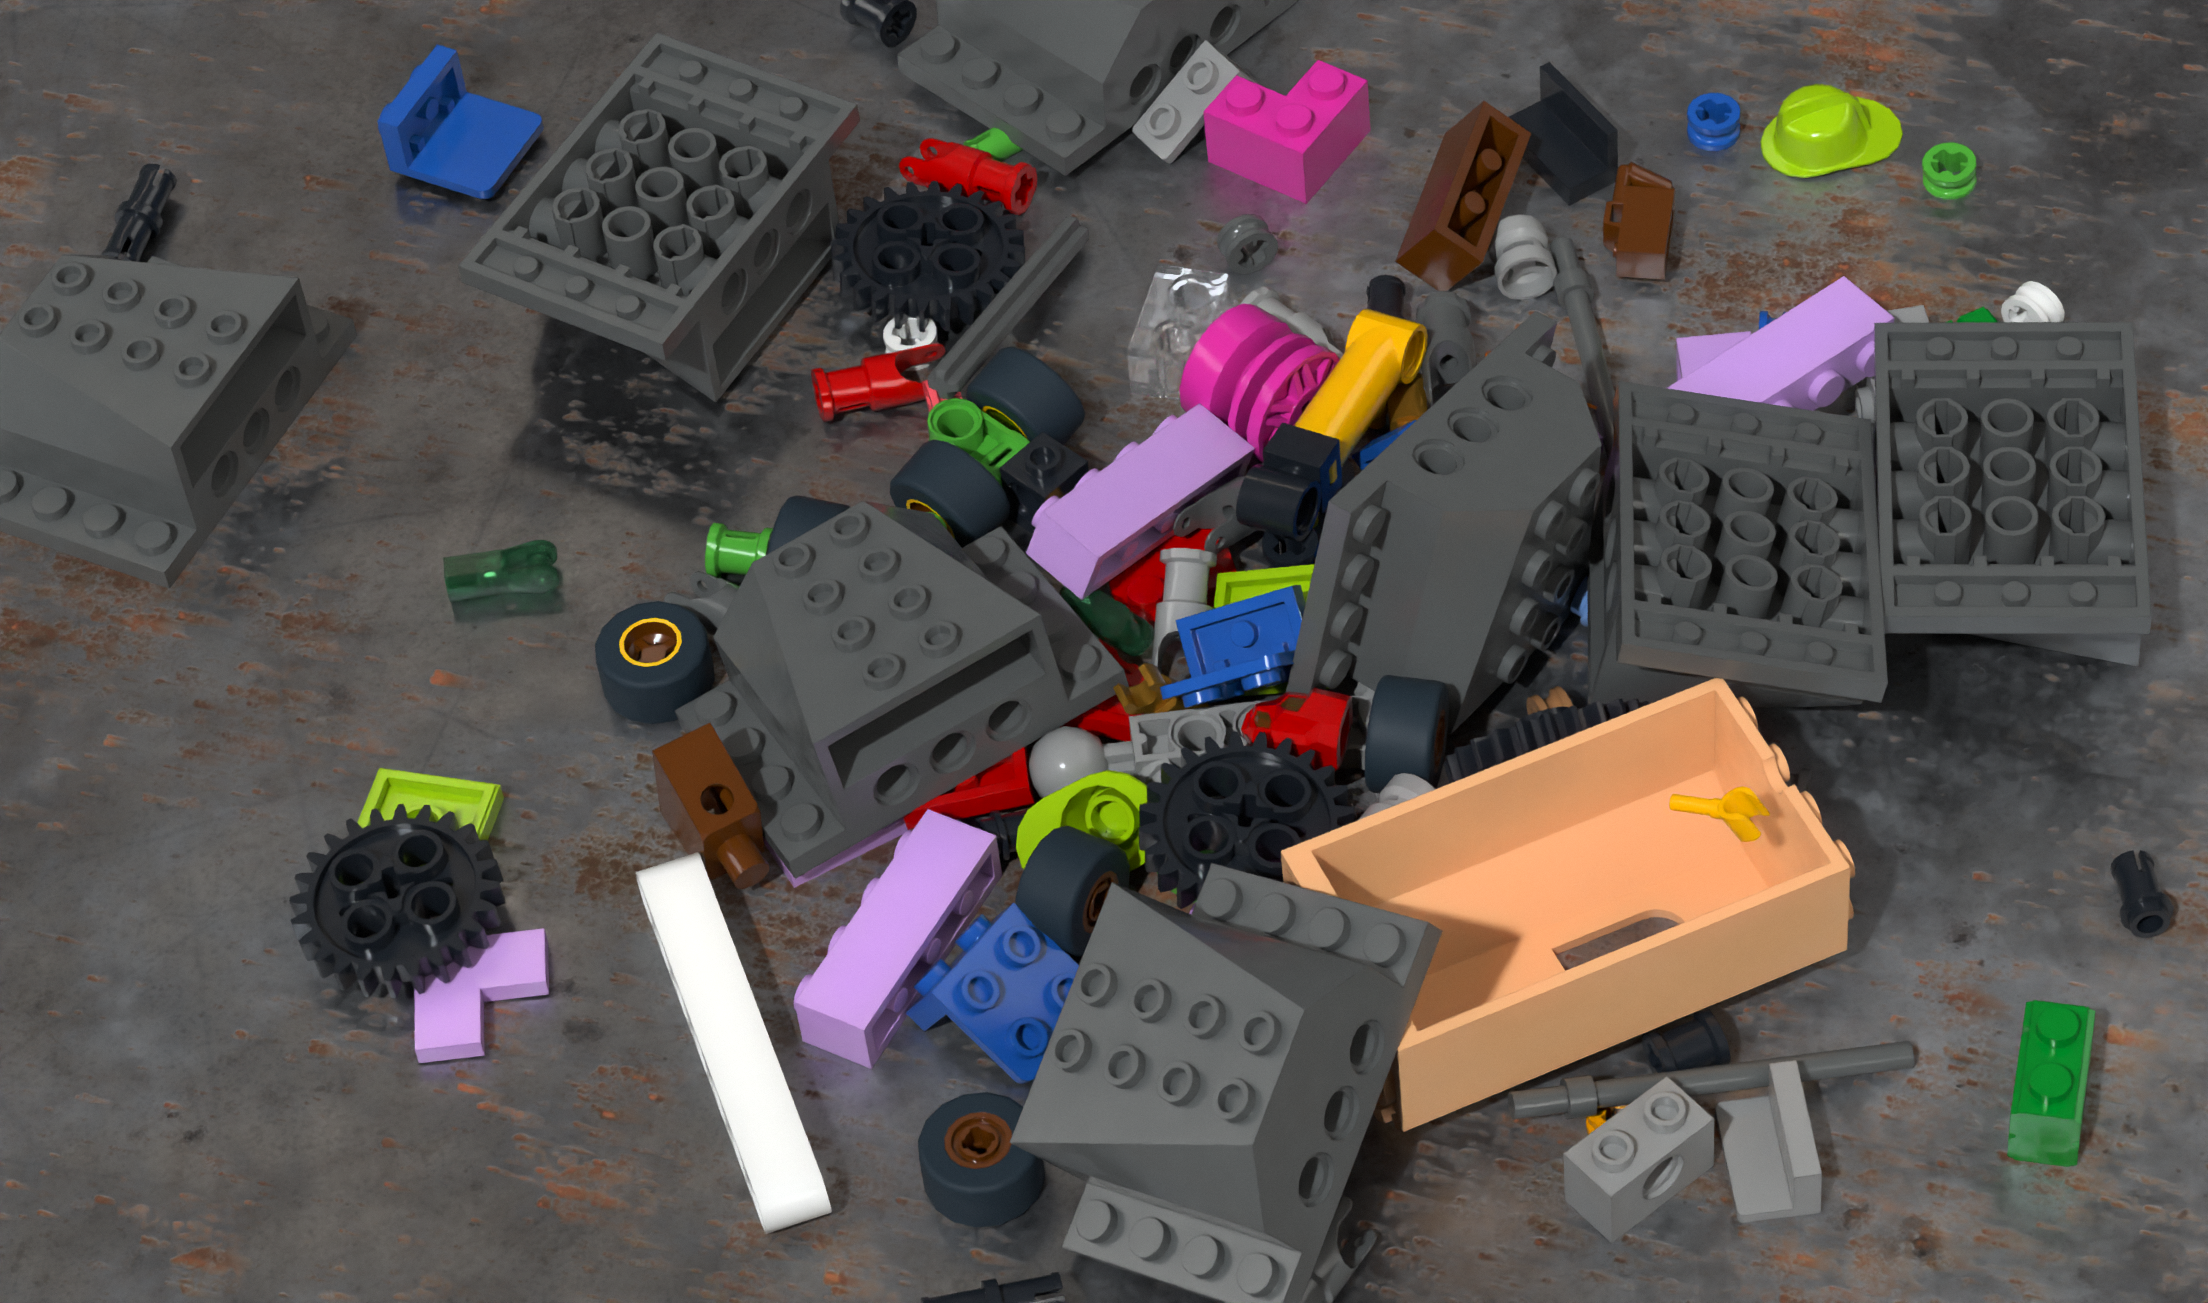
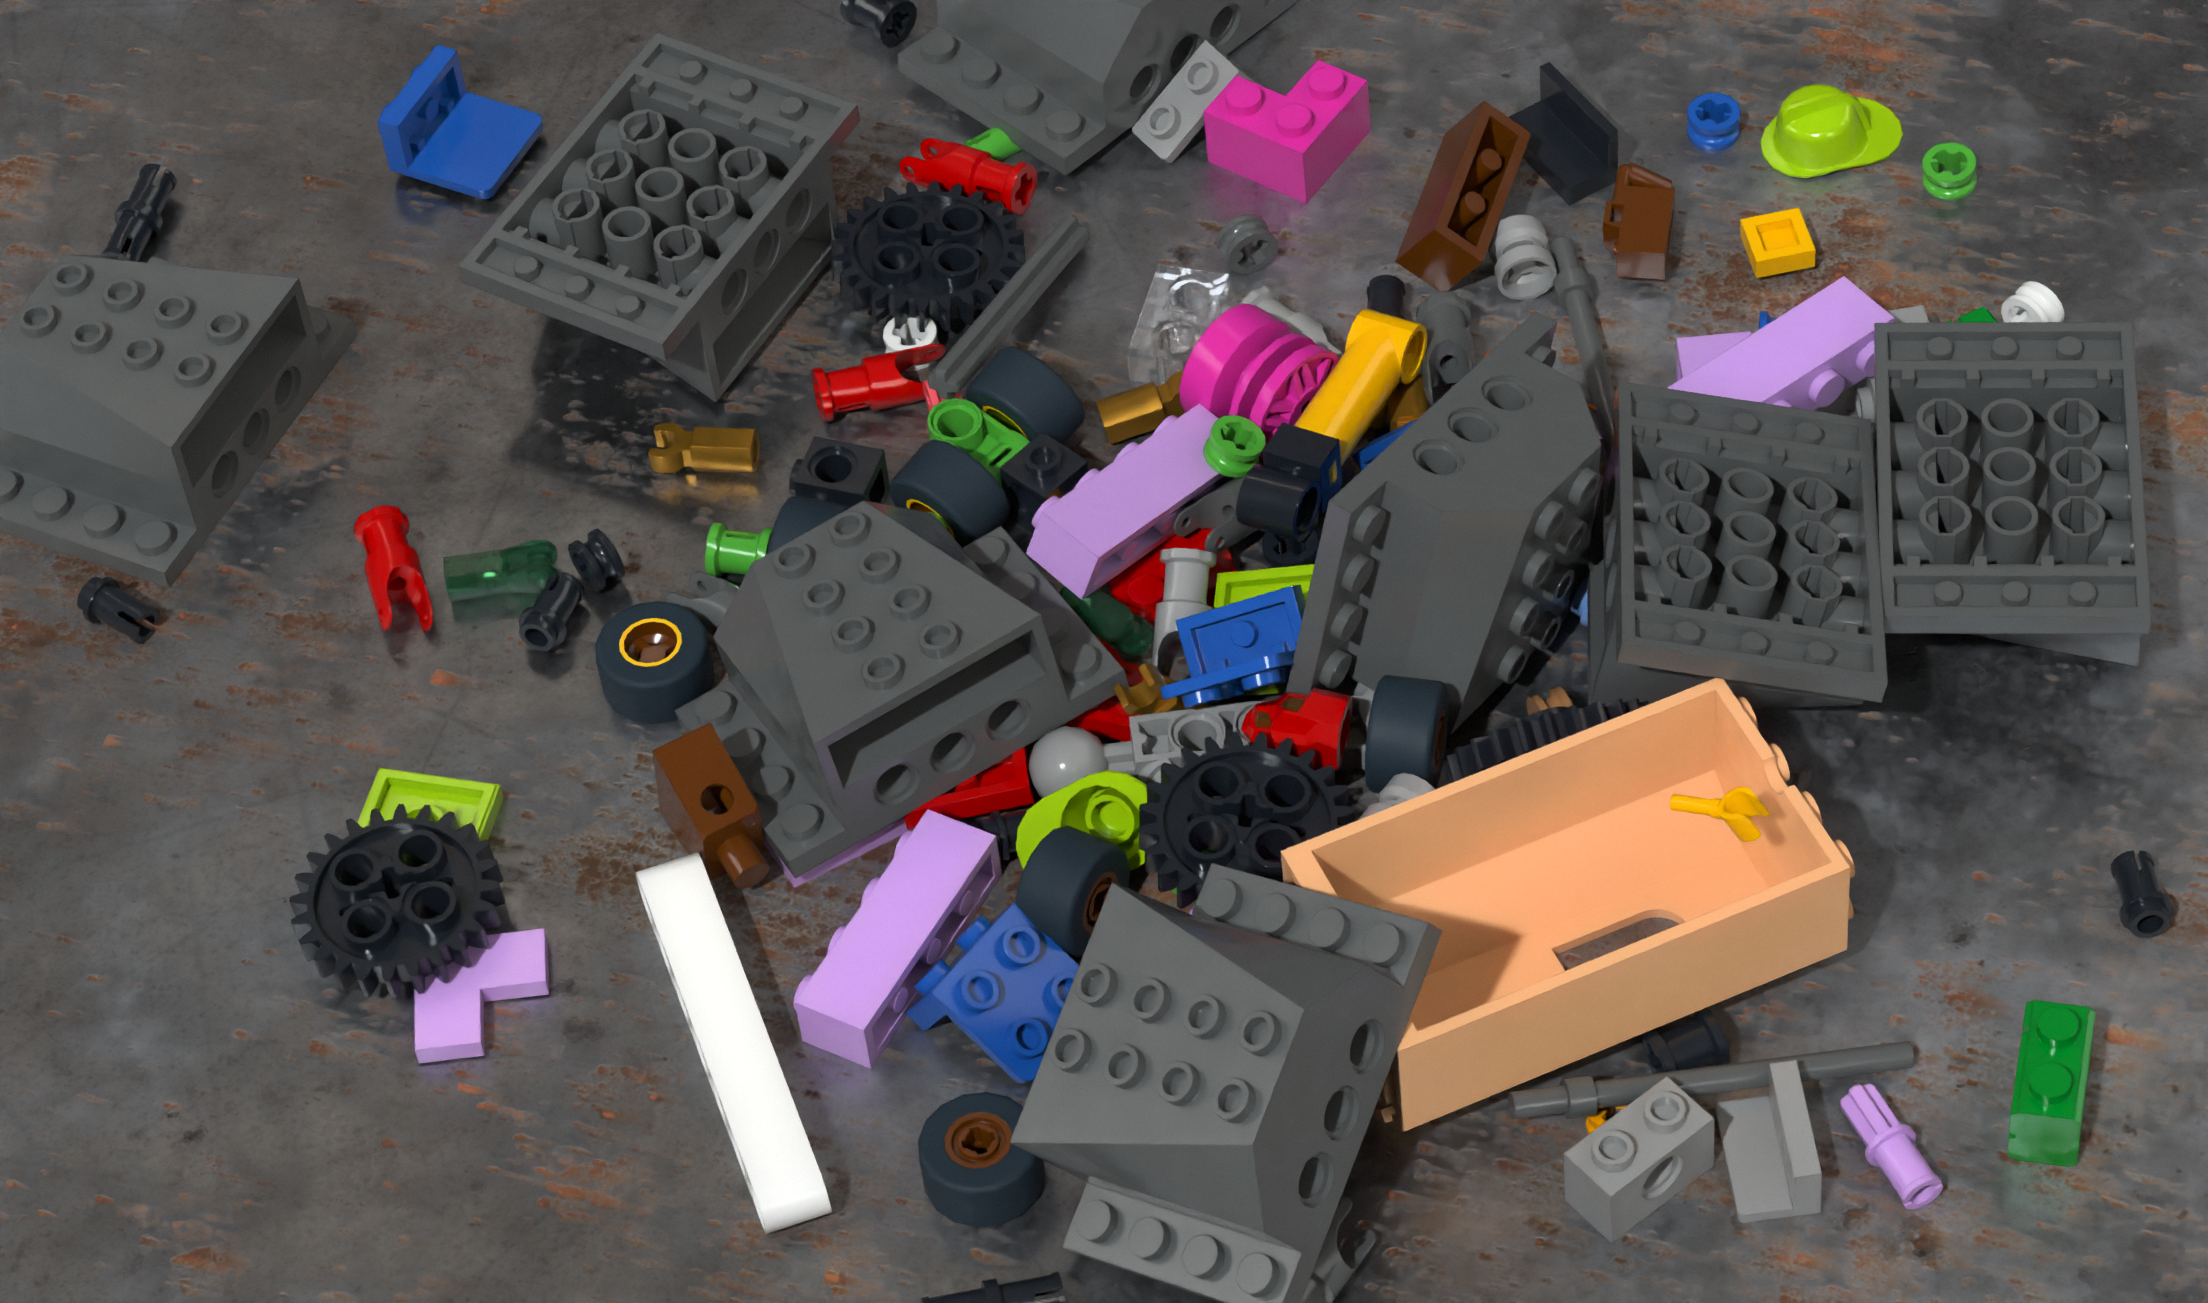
none -> black pin [77,577,160,644]
none -> red piece [354,505,433,632]
none -> black pin [518,571,585,651]
none -> black bush [568,529,625,592]
none -> pearl gold bar [648,423,760,474]
none -> black brick [789,436,890,508]
none -> pearl gold bar [1096,370,1186,444]
none -> bright green bush [1203,415,1266,478]
none -> yellow plate [1740,208,1816,278]
none -> lavender axle [1840,1084,1943,1210]

